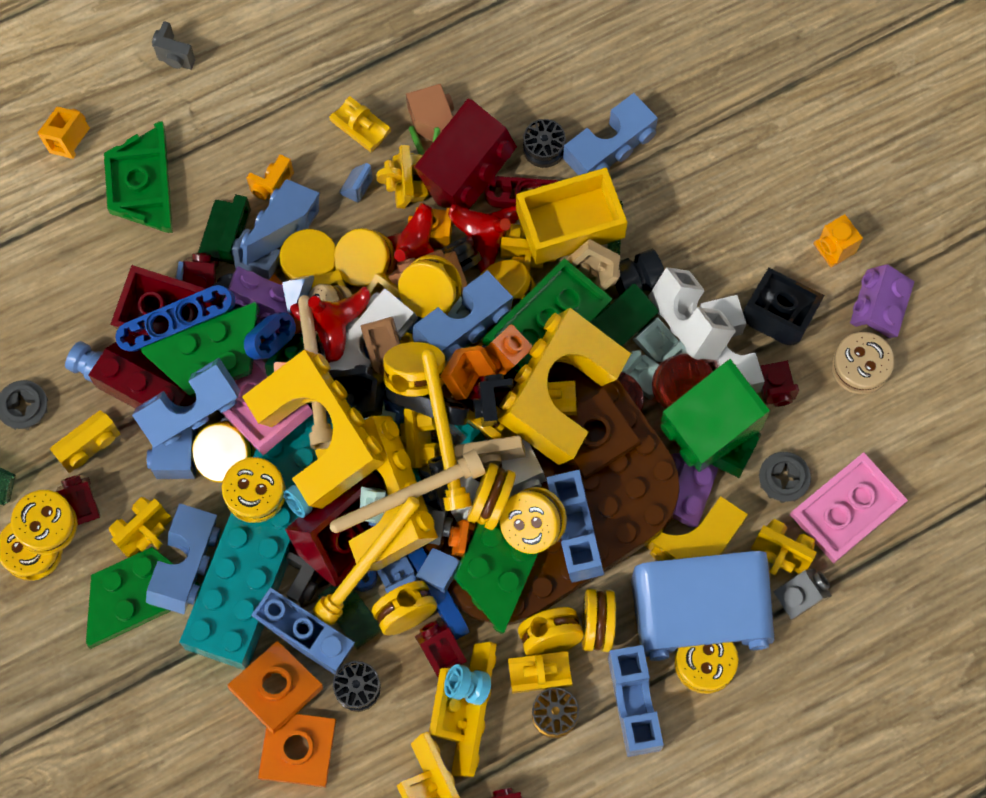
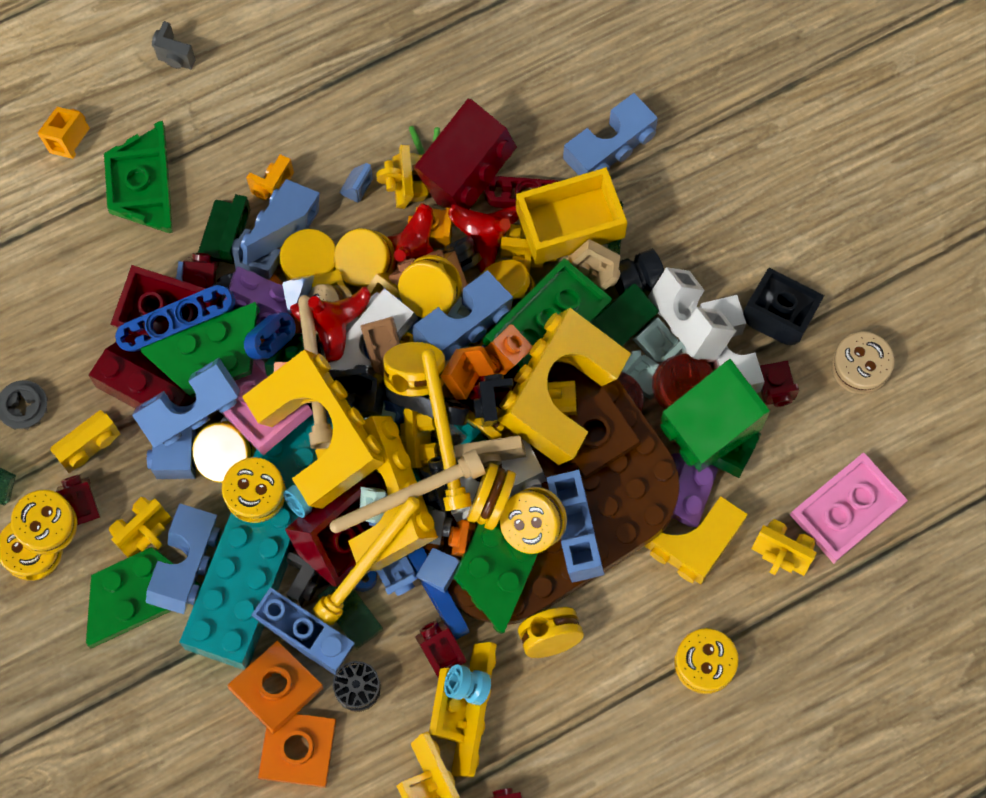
medium blue wheel [65,341,103,383] -> none
yellow hips [329,96,391,153] -> none
yellow head [371,581,437,636] -> none
nougat slope [406,83,454,141] -> none
yellow hips [508,651,572,694] -> none
black wheel [523,119,566,168] -> none
wheel [532,687,579,738] -> none
yellow head [582,589,616,652] -> none
medium blue arch [608,645,664,757] -> none
medium blue windscreen [631,551,775,661] -> none
dark grey gear [758,452,811,503] -> none
dark grey bracket [773,569,832,620] -> none
light orange brick [813,214,863,268] -> none
medium lavender bracket [850,264,915,338] -> none

